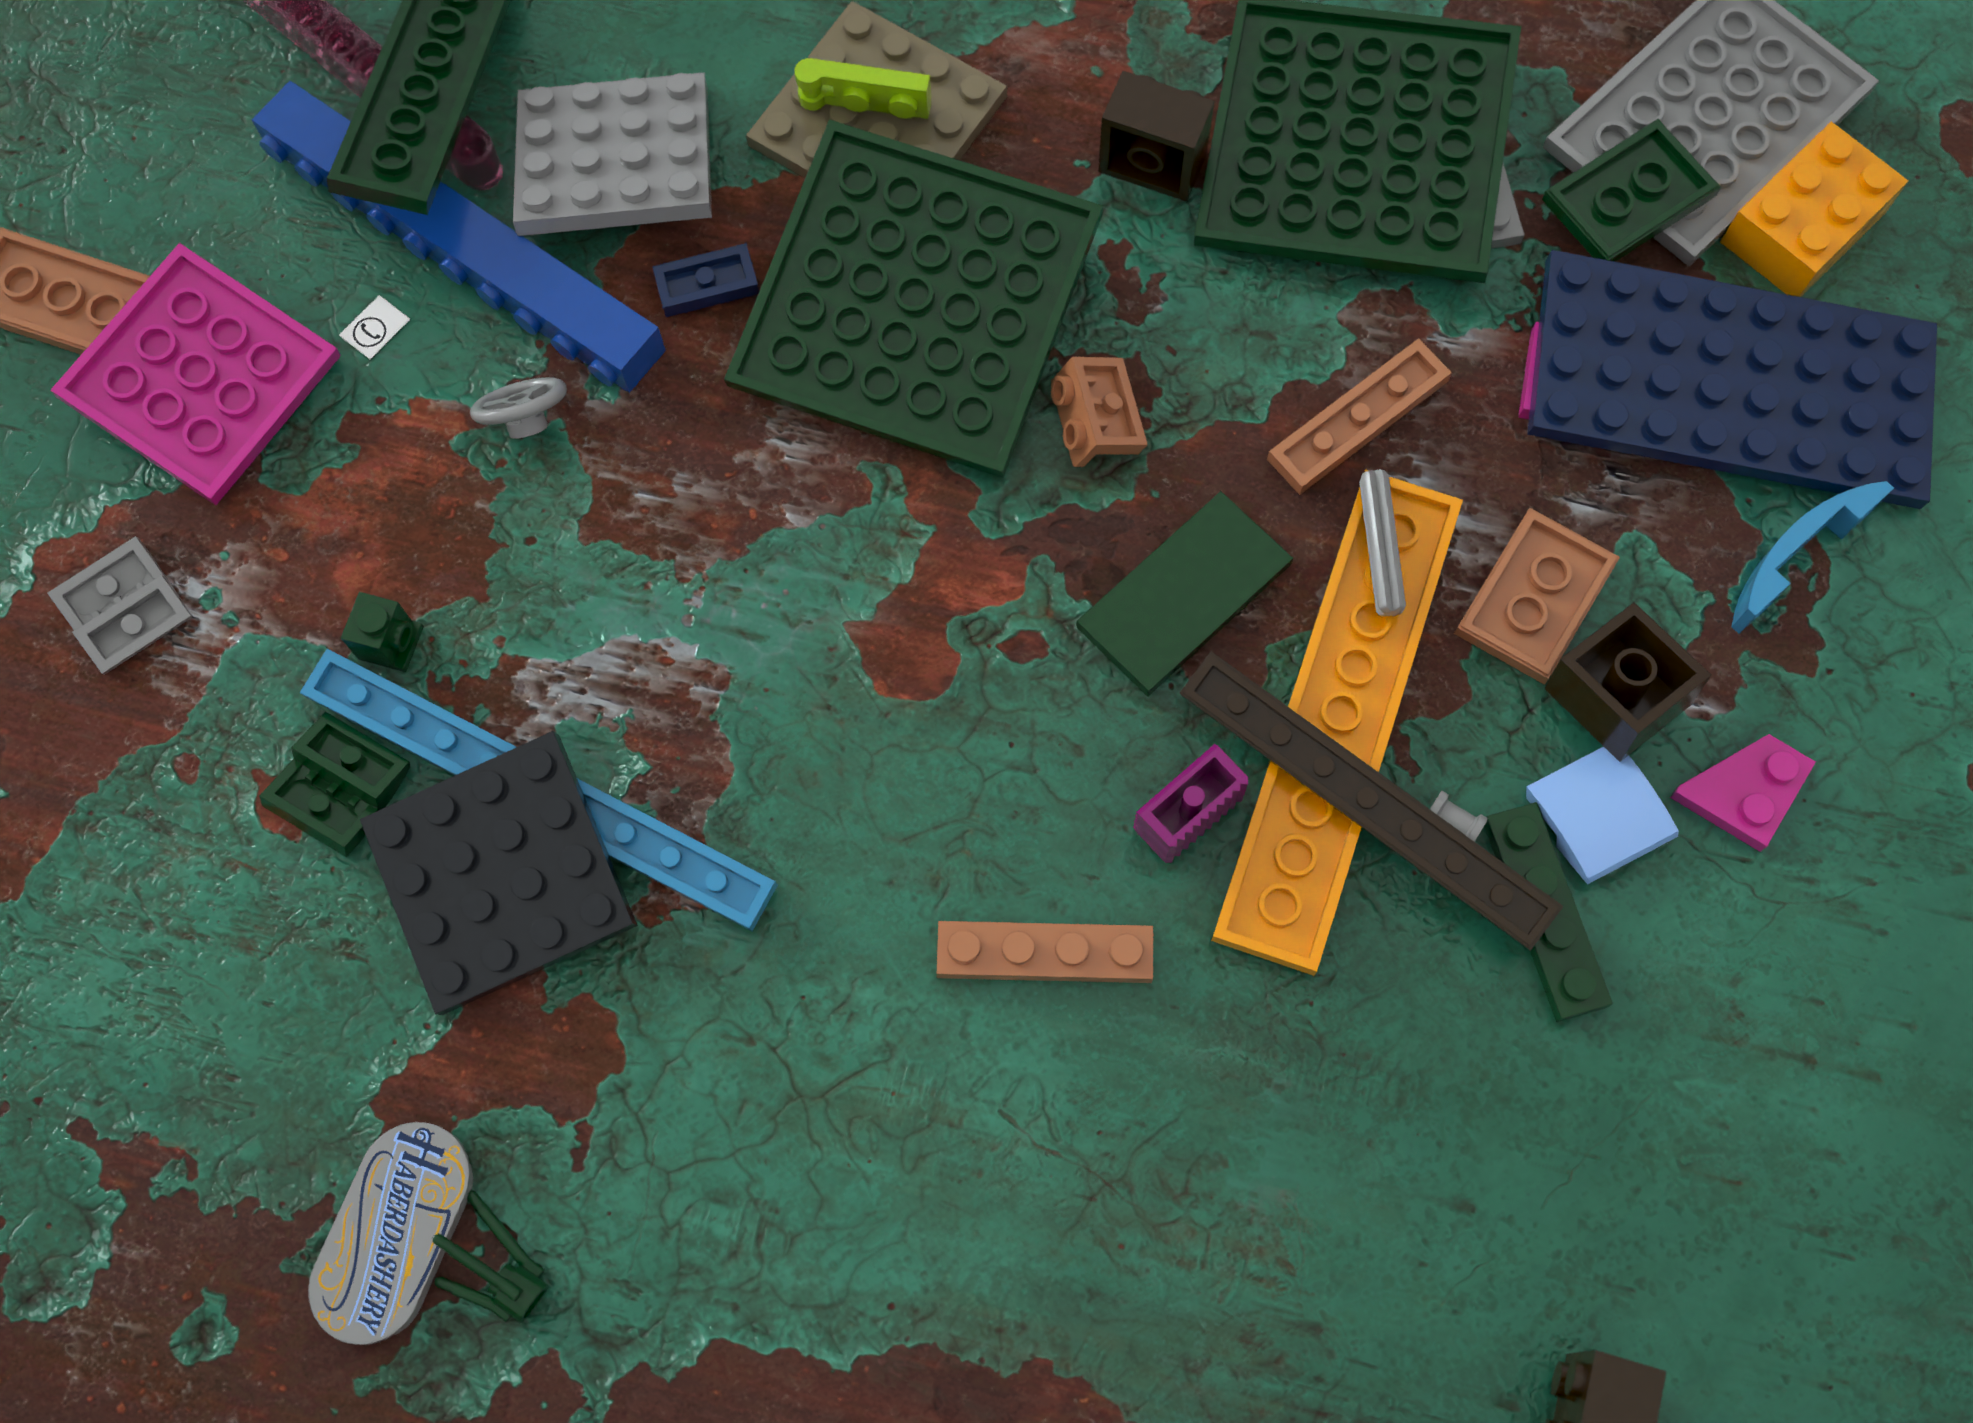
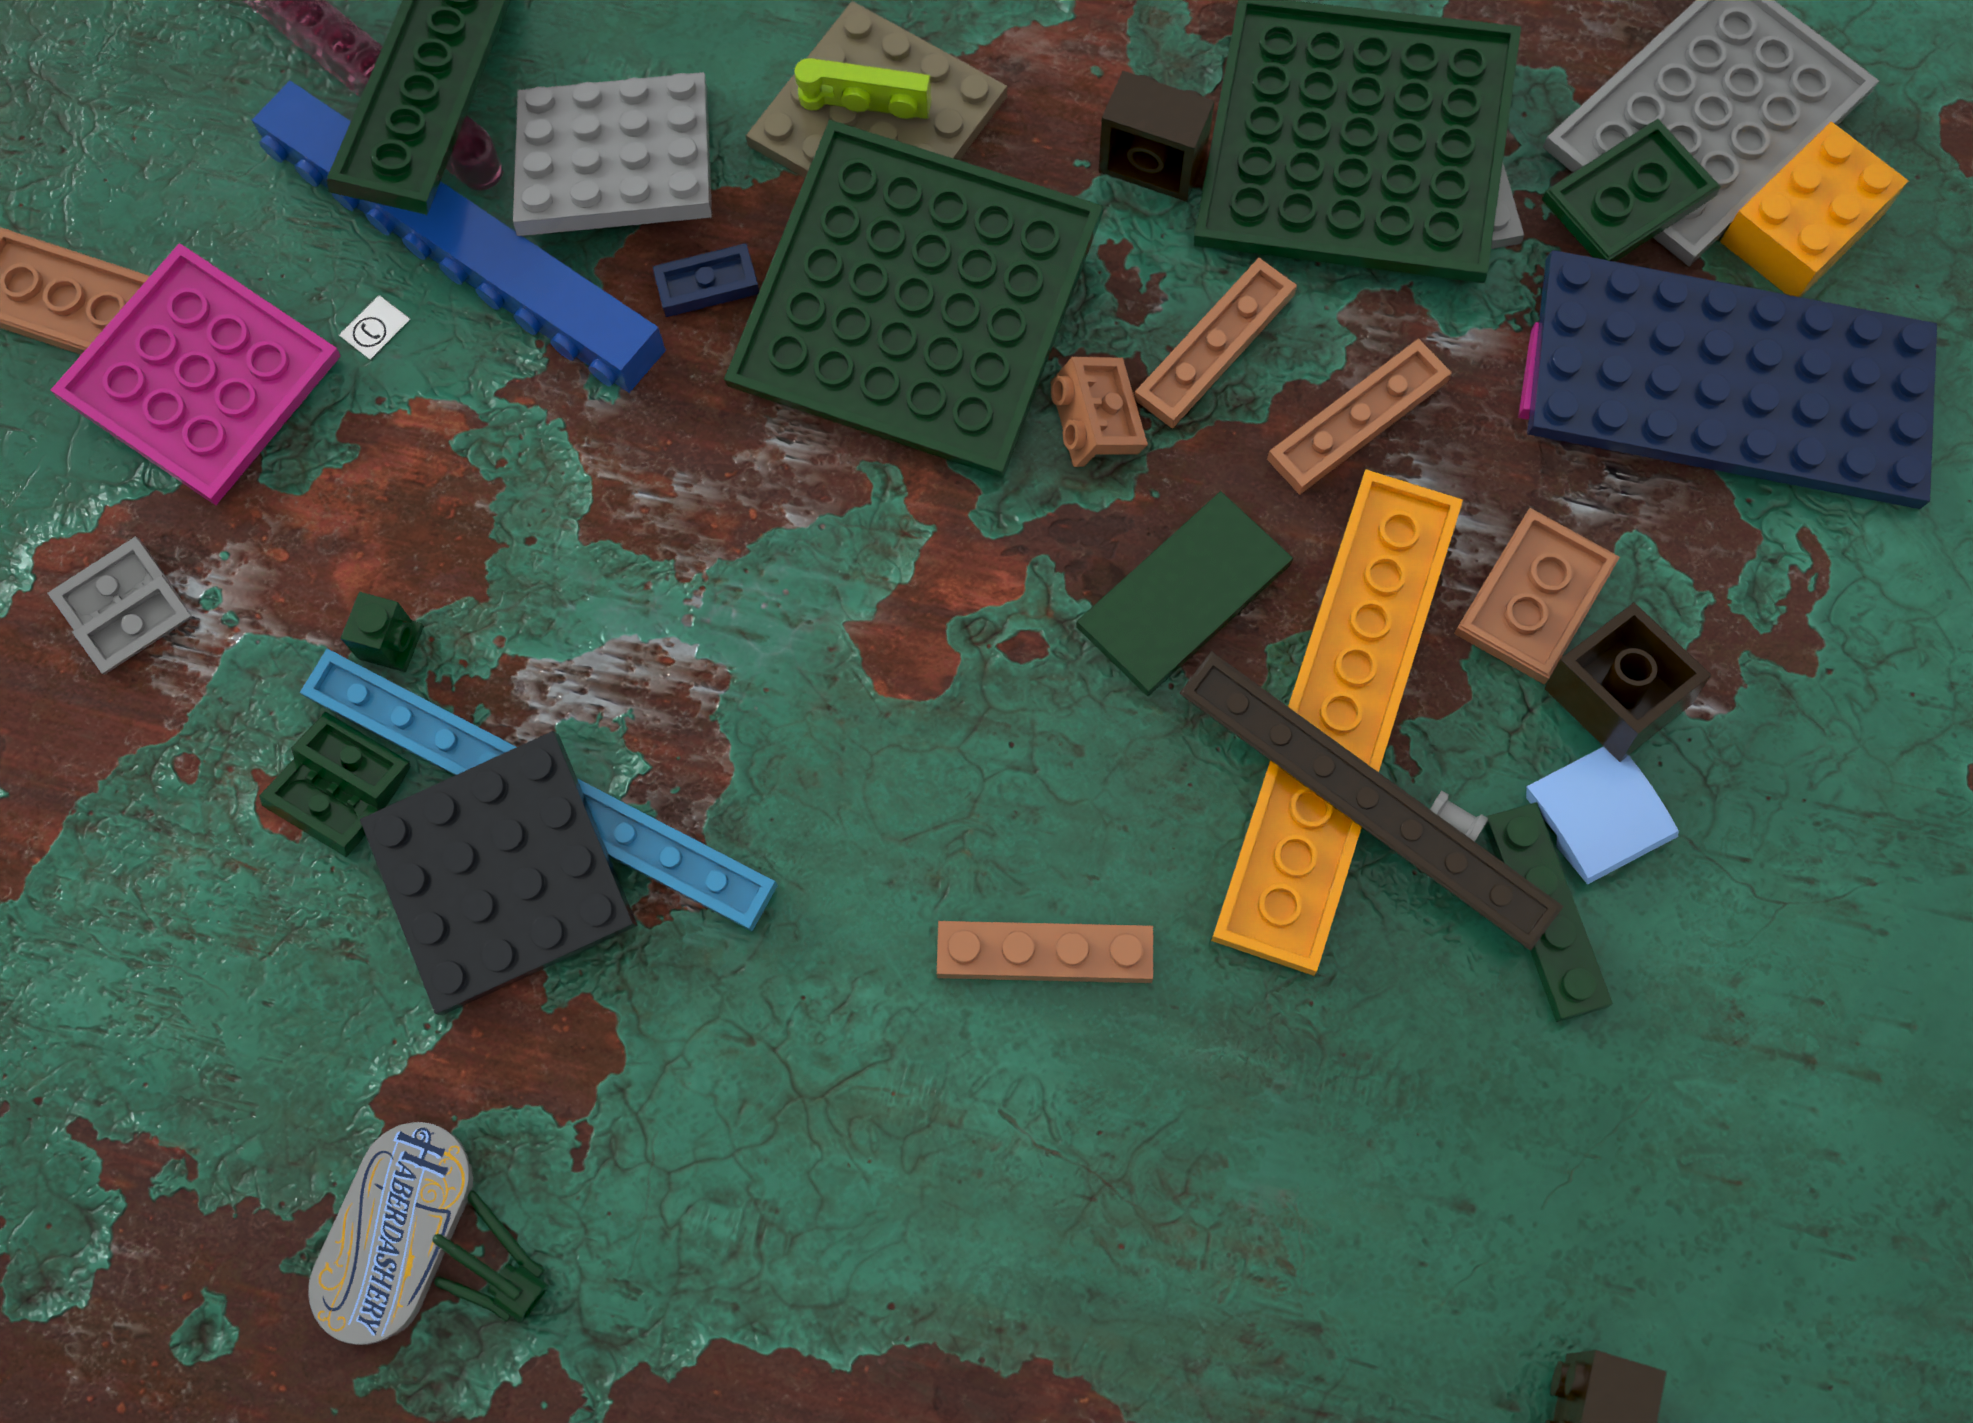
light grey piece [470,377,567,439] -> none
magenta brick [1133,744,1248,863] -> none
light grey axle [1359,470,1406,617] -> none
dark pink wing [1670,734,1816,852] -> none
dark azure slope [1732,481,1894,634] -> none
none -> nougat plate [1134,258,1297,429]

